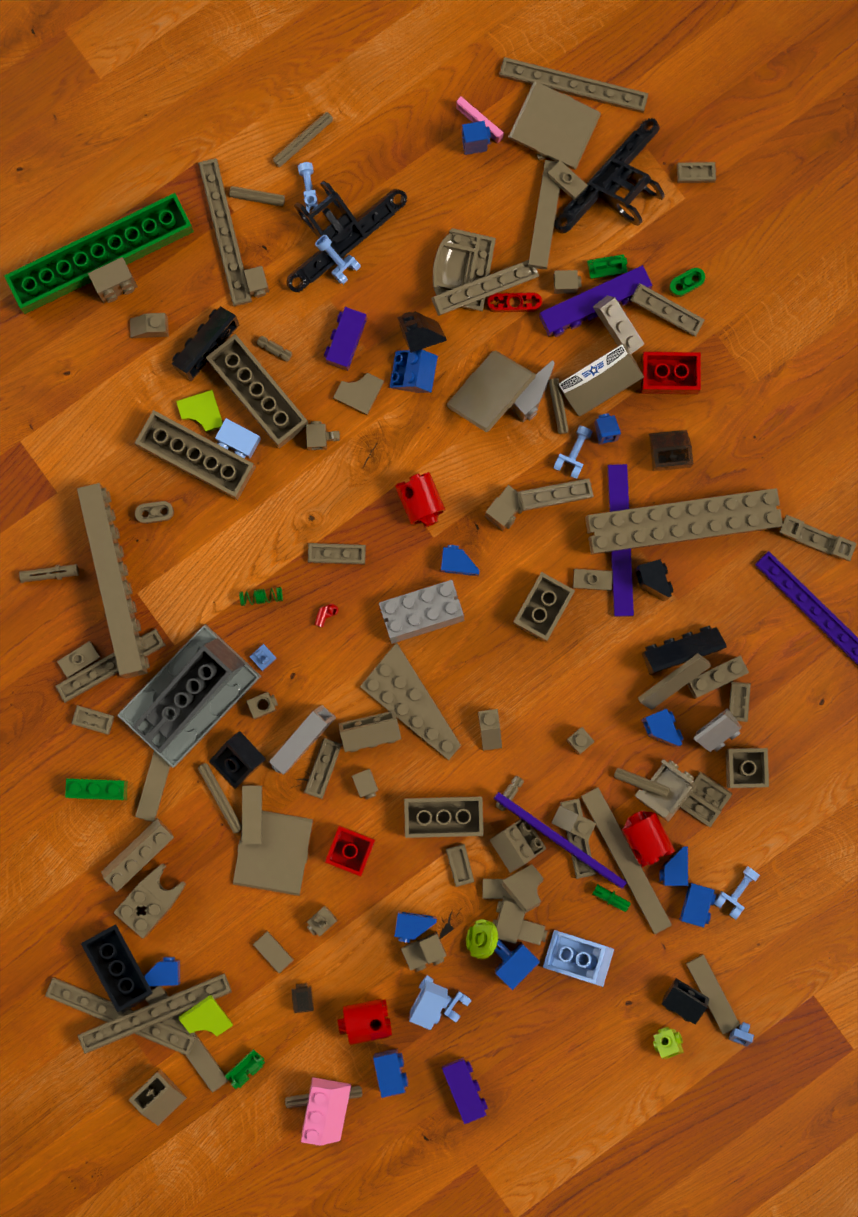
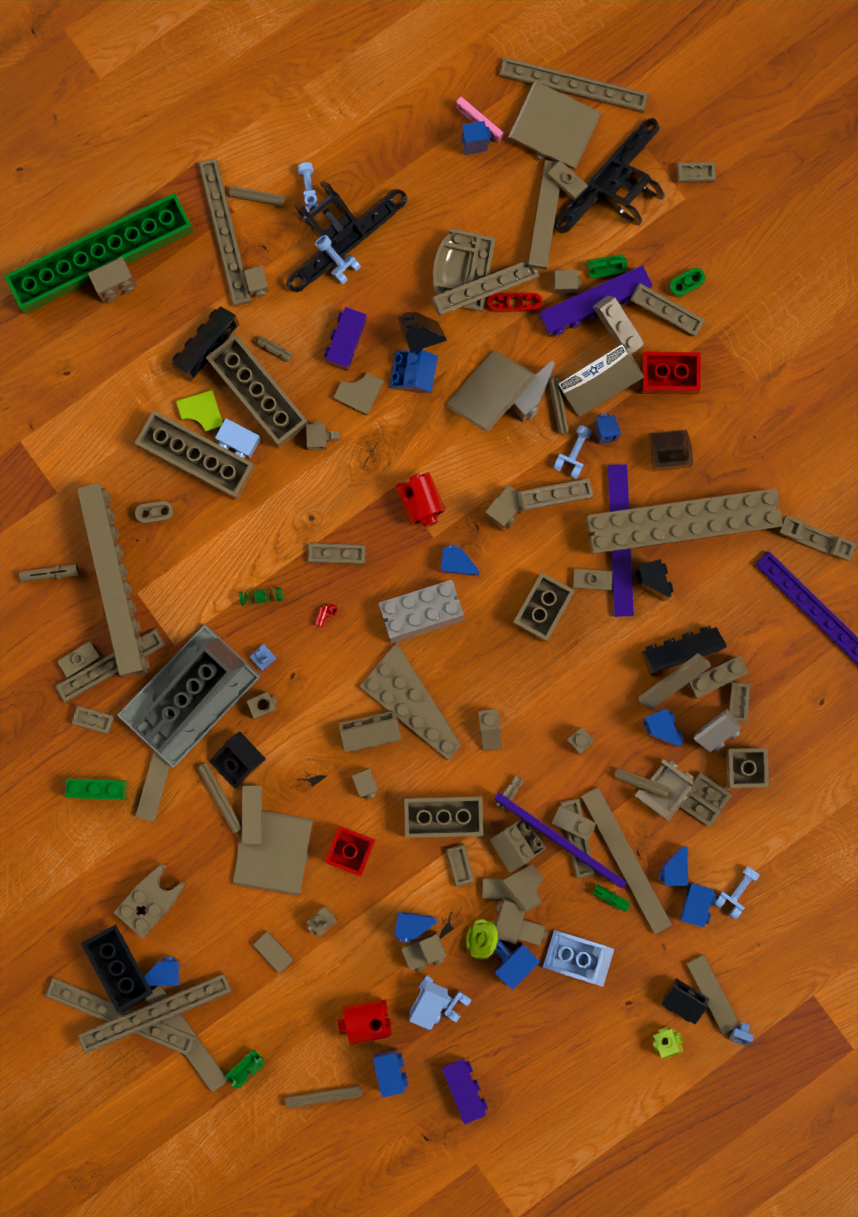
dark tan brick [101,818,174,892] -> none
dark tan slope [129,1069,187,1125] -> none
dark tan slope [130,313,169,338] -> none
lime tile [178,995,233,1036] -> none
light grey slope [269,705,336,775] -> none
dark tan axle [273,112,333,167] -> none
clear smoke brick [291,983,315,1013] -> none
bright pink slope [301,1077,351,1146] -> none
dark tan tile [304,738,342,799] -> none
red cylinder [621,810,675,867] -> none

